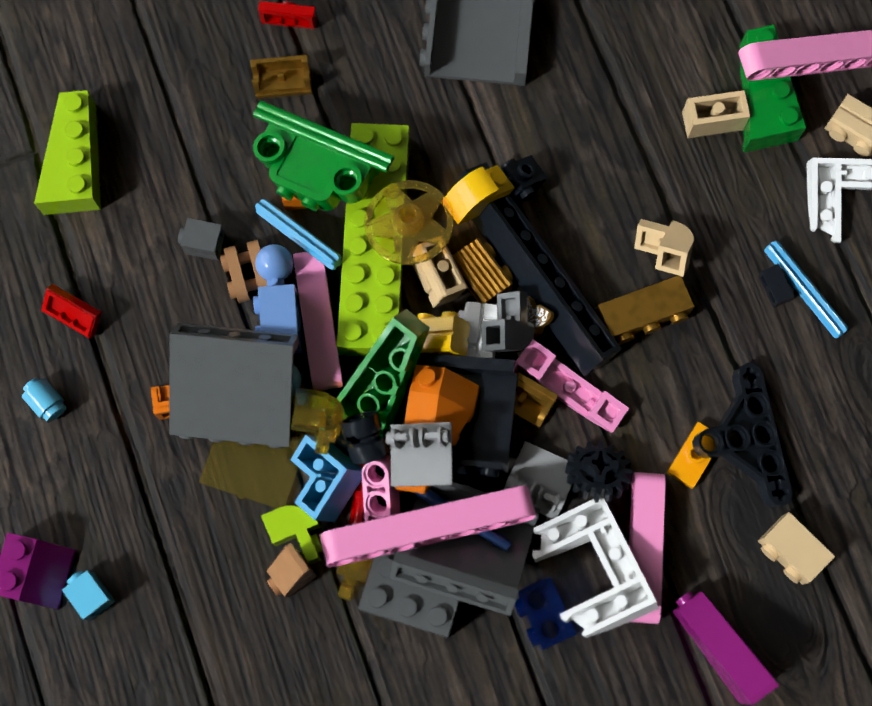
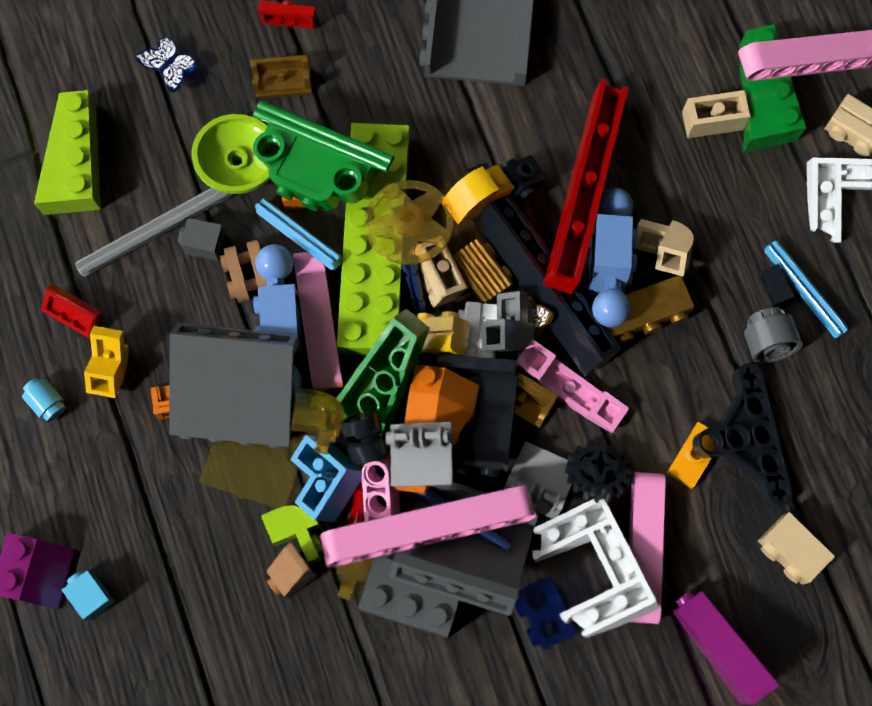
none -> light grey axle [75,188,233,277]
none -> yellow brick [84,326,129,398]
none -> clear blue animal [135,37,196,93]
none -> lime dish [192,114,270,194]
none -> dark blue axle [401,256,426,314]
none -> red tile [543,79,629,294]
none -> medium blue brick [588,188,638,328]
none -> dark grey piece [744,307,803,364]

